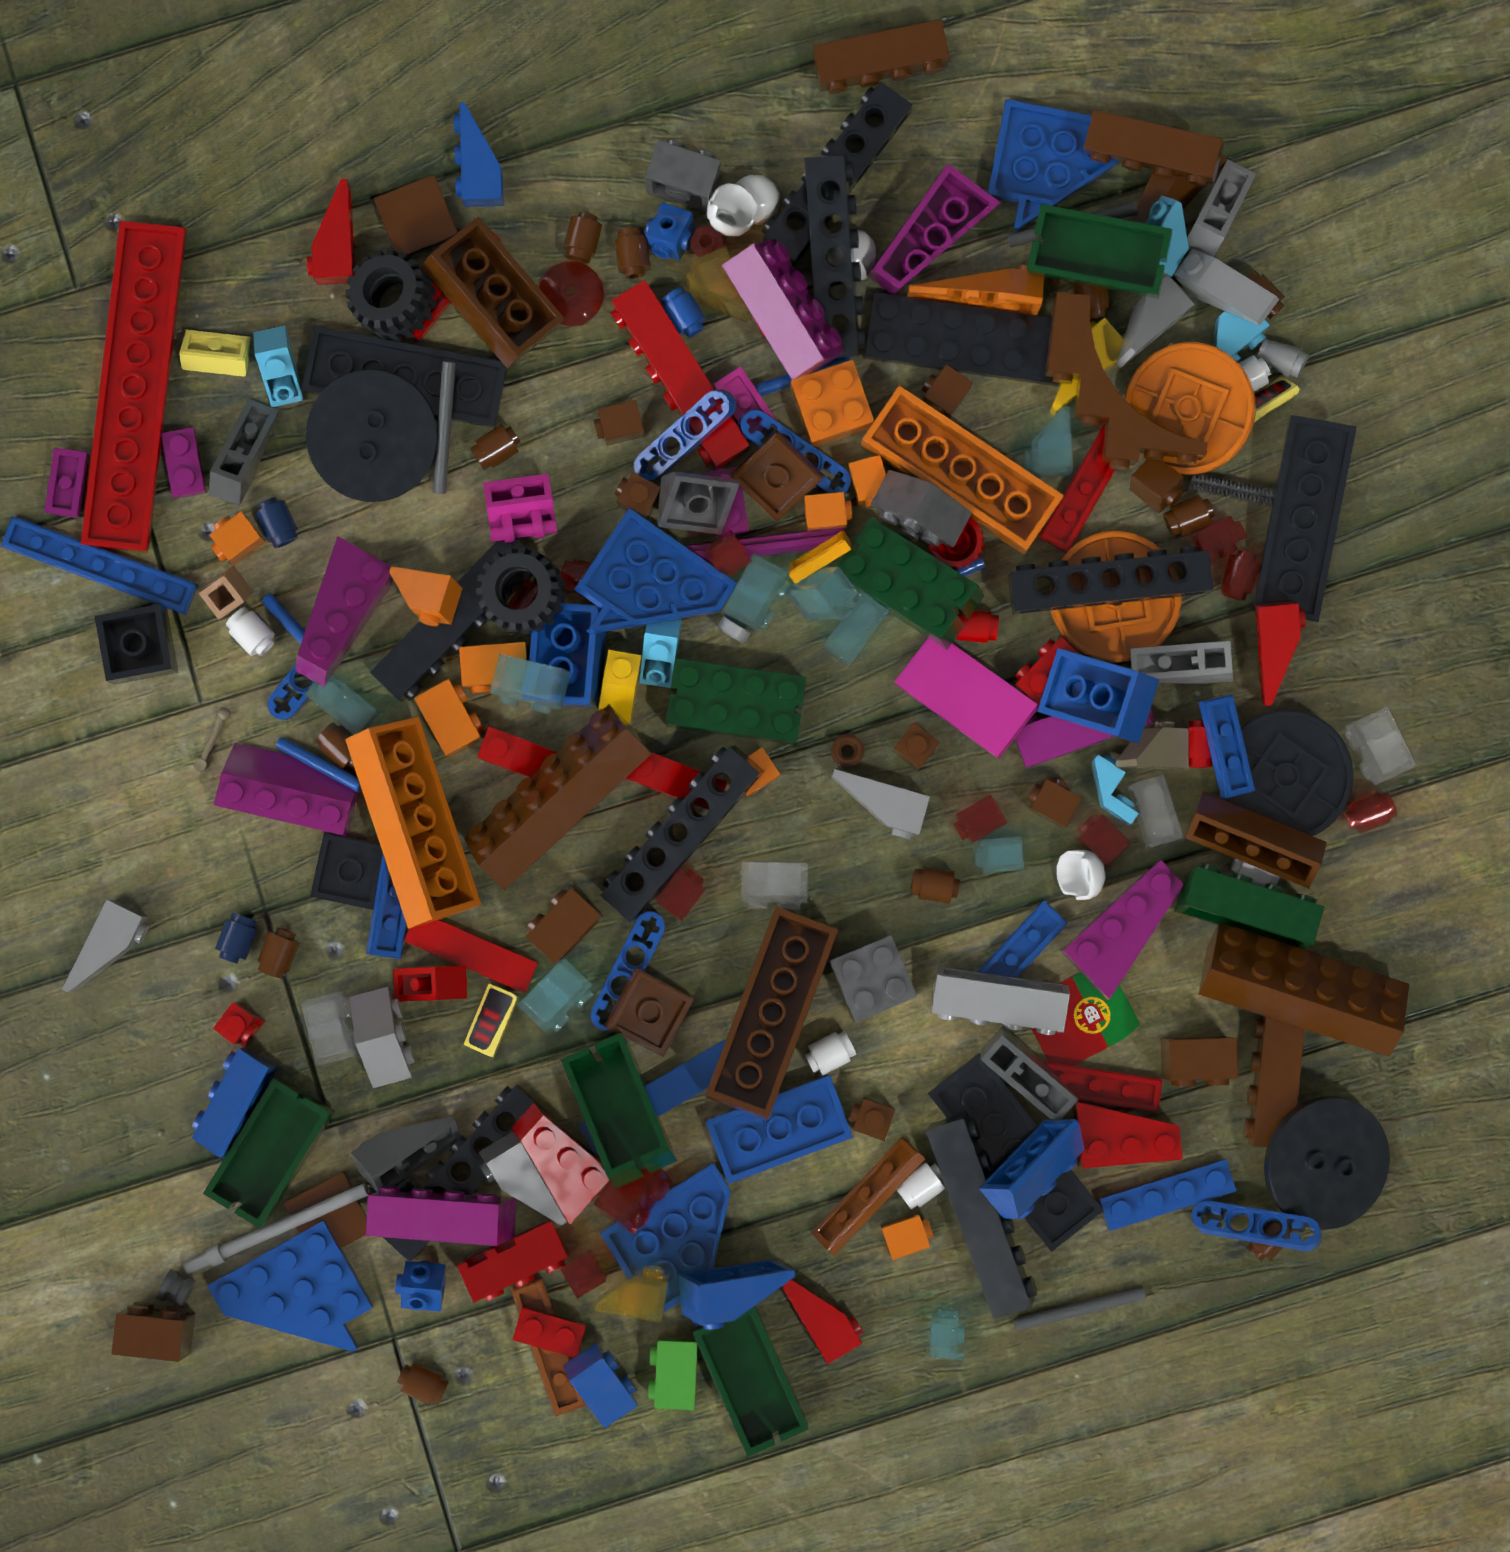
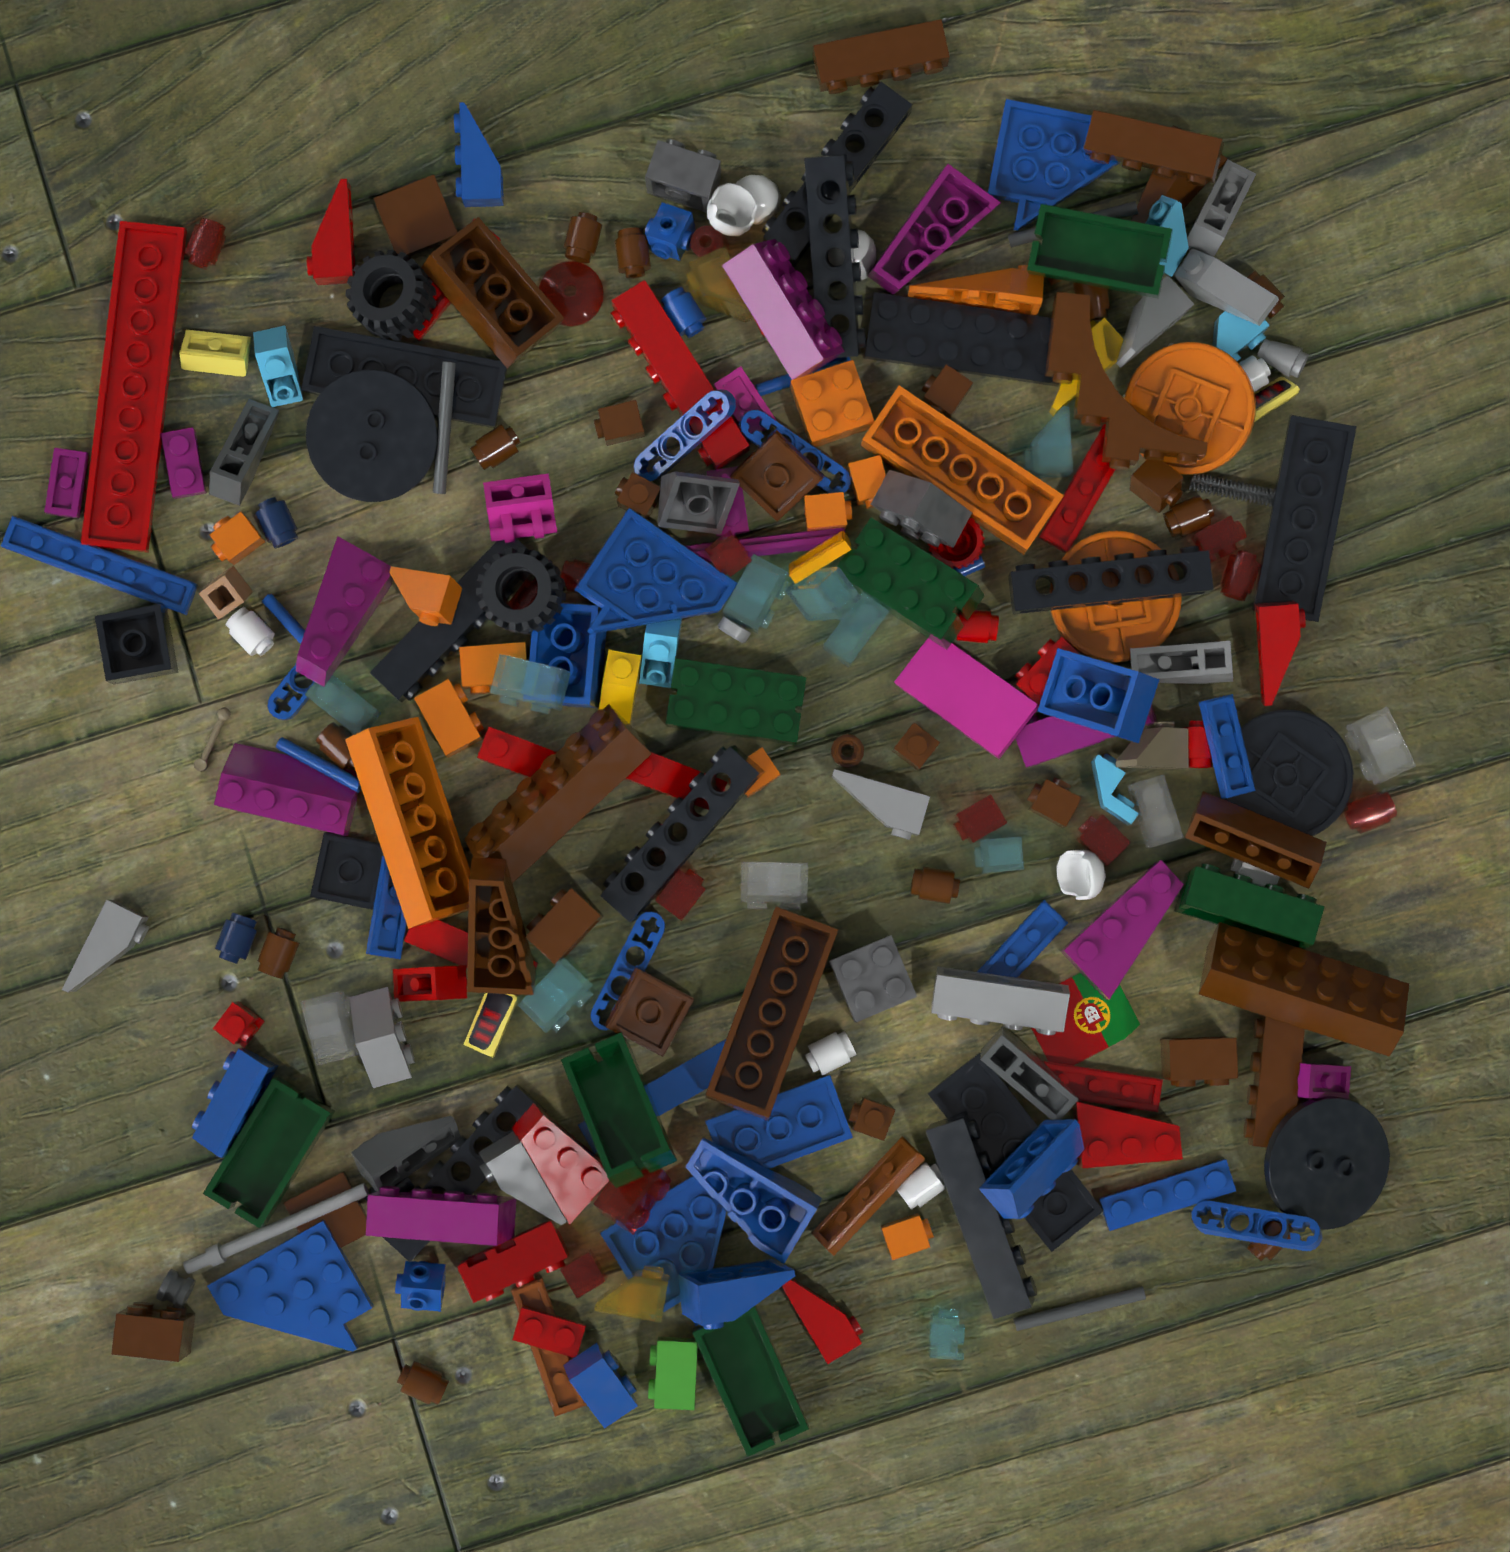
none -> clear red brick [184,218,226,270]
none -> reddish brown wedge [467,857,536,995]
none -> blue wedge [686,1138,822,1264]
none -> magenta plate [1298,1063,1351,1099]

